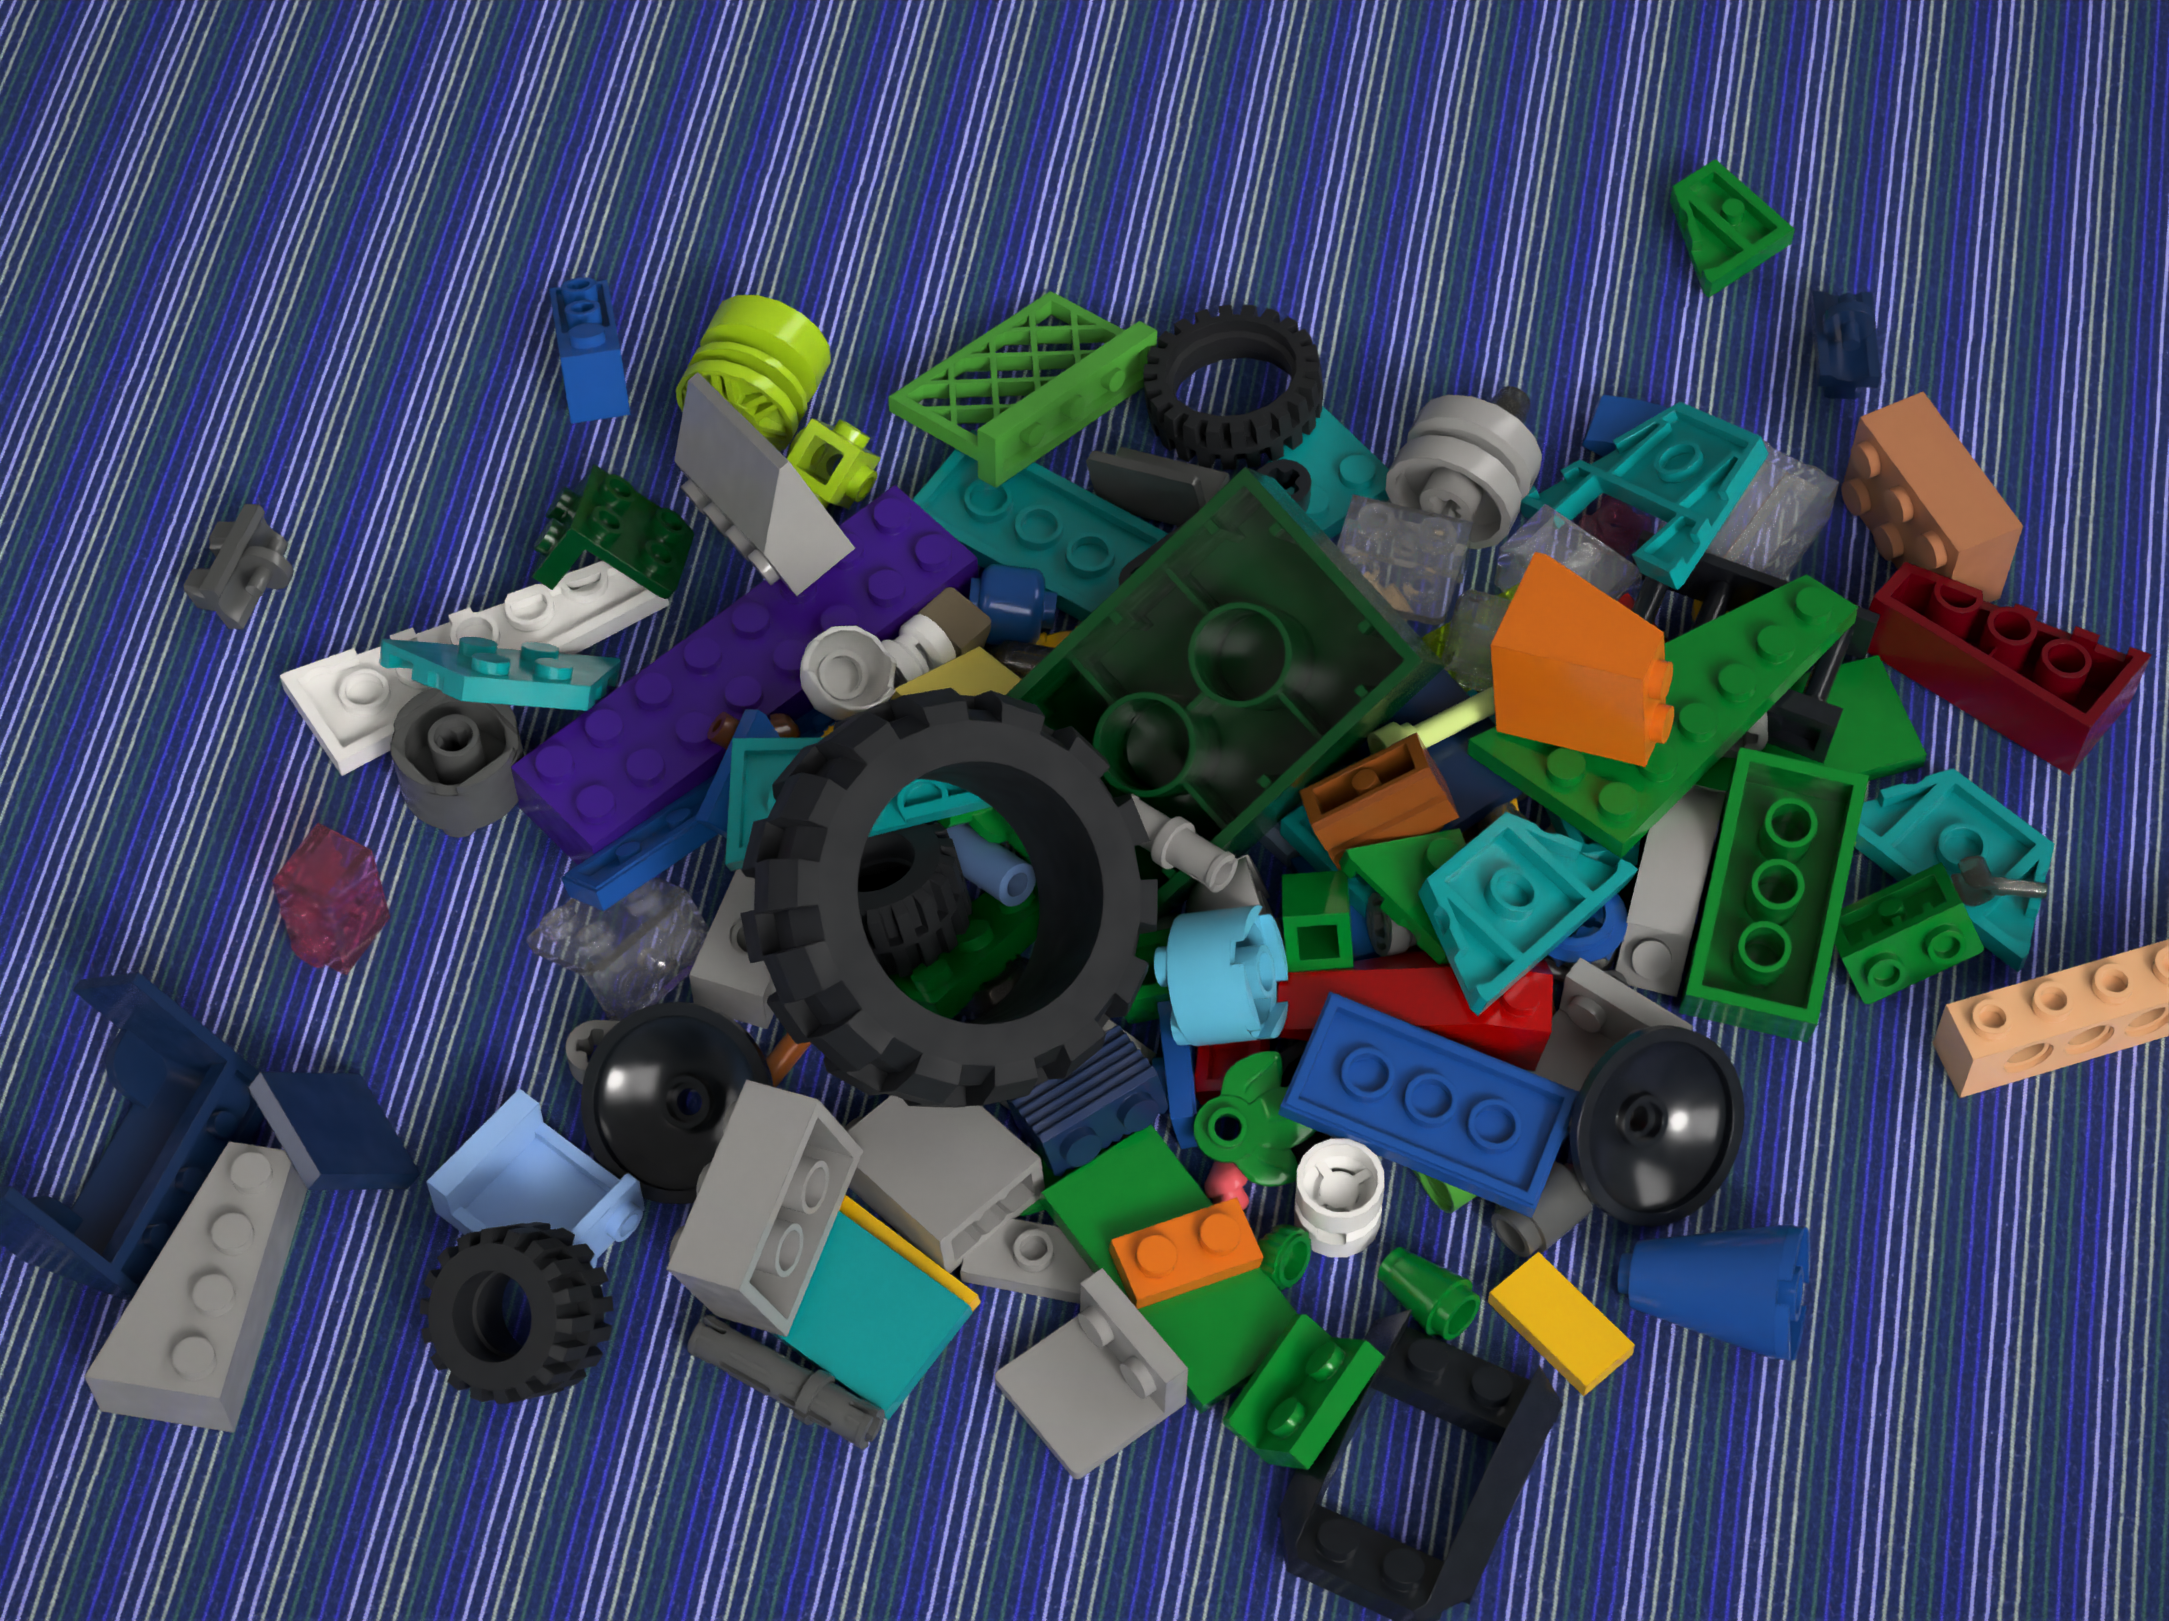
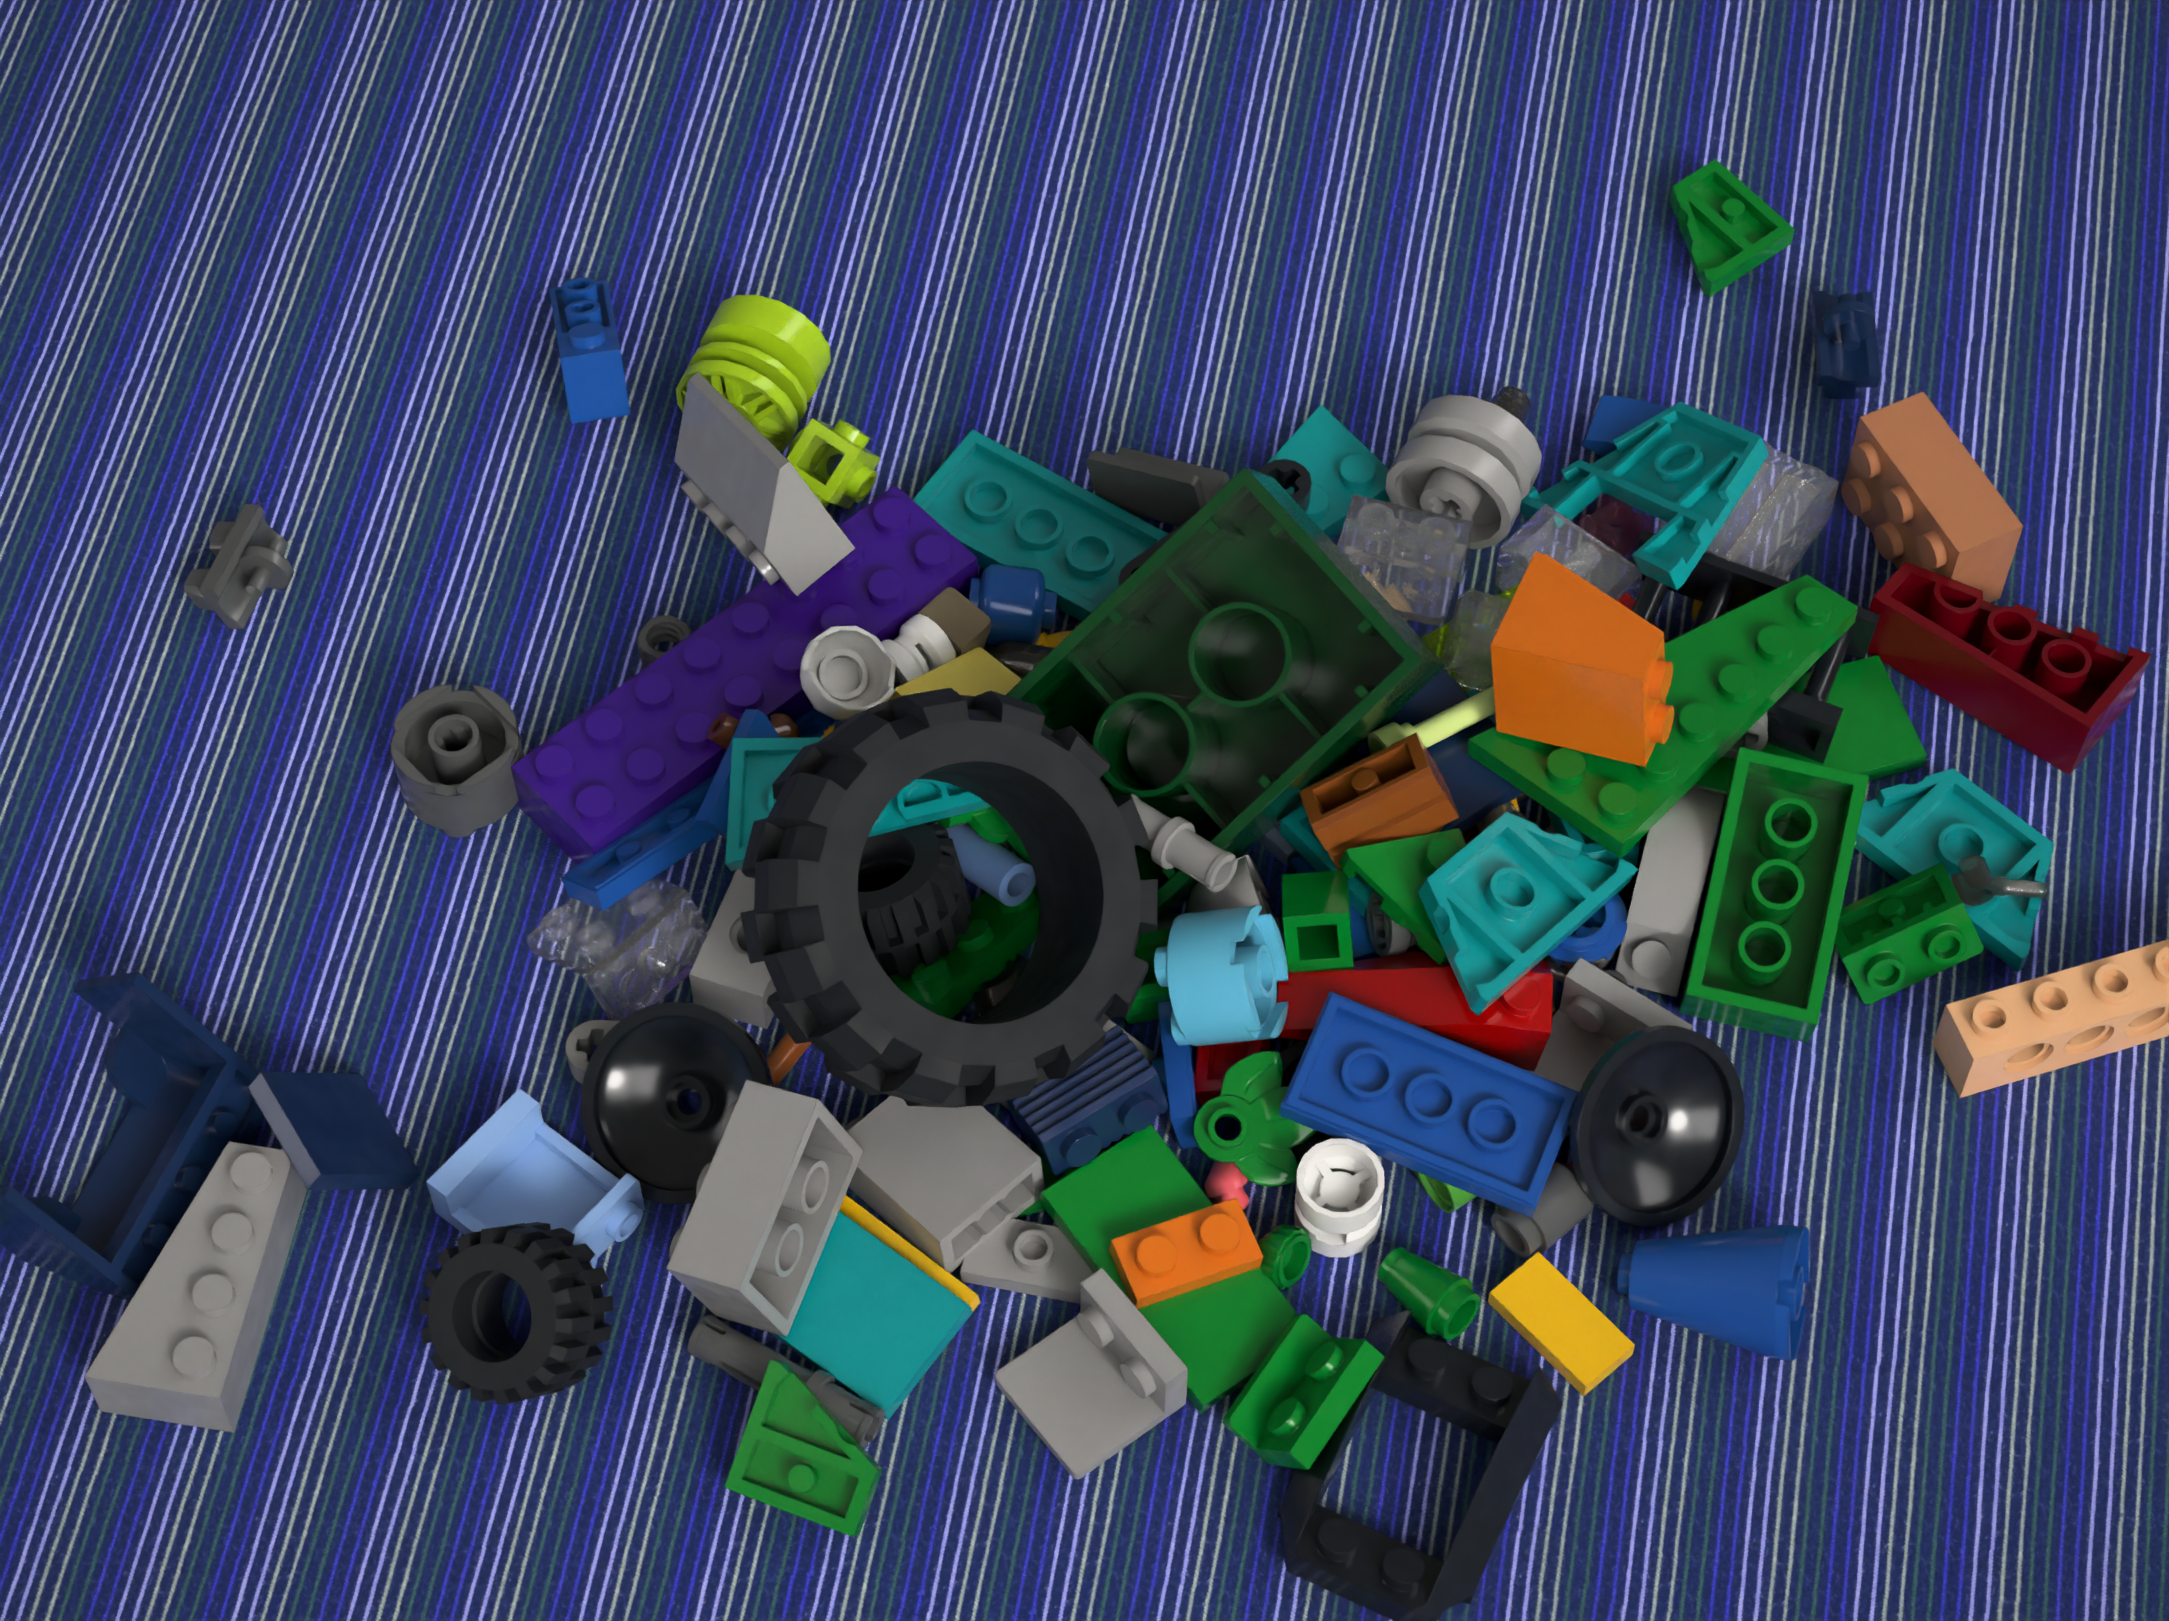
clear pink brick [272,823,391,975] -> none
white wing [280,561,669,776] -> none
teal wing [379,637,621,711] -> none
dark green bracket [532,464,694,599] -> none
bright green fence [889,291,1157,488] -> none
black tyre [1143,304,1323,470] -> none
none -> dark grey axle [637,615,692,668]
none -> green wing [724,1359,883,1537]

